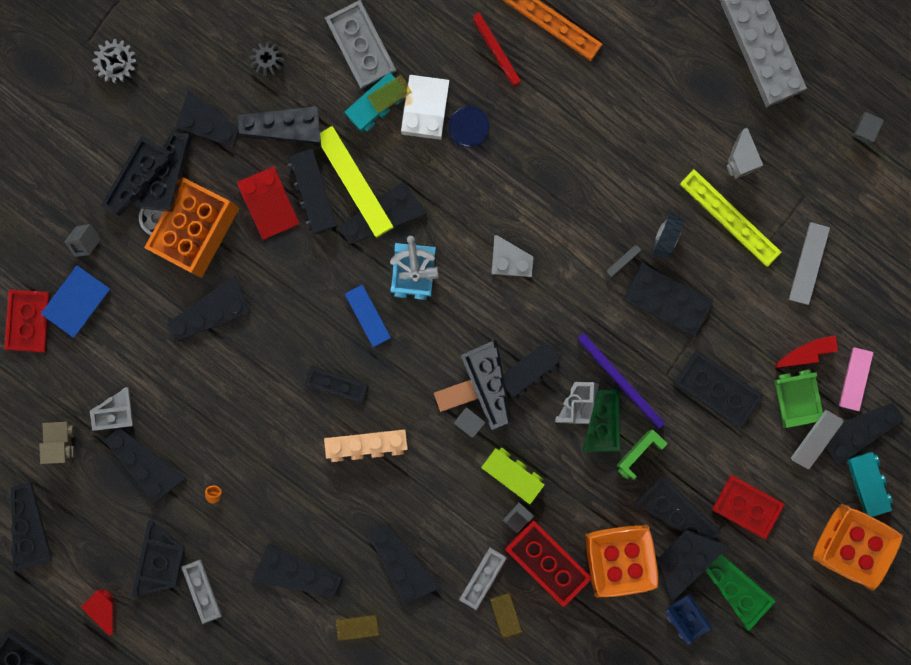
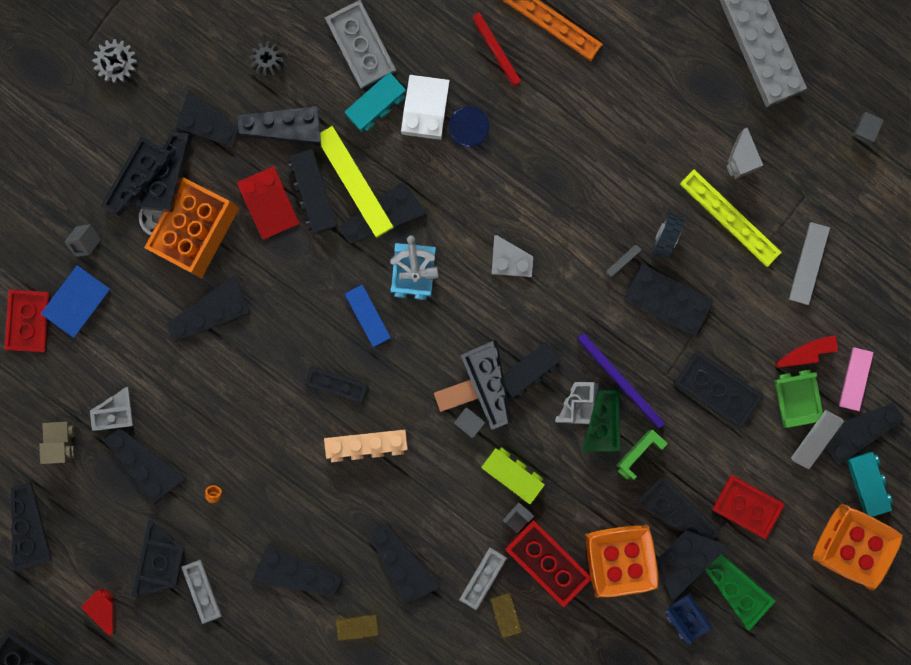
clear yellow tile [367,75,412,114] -> none

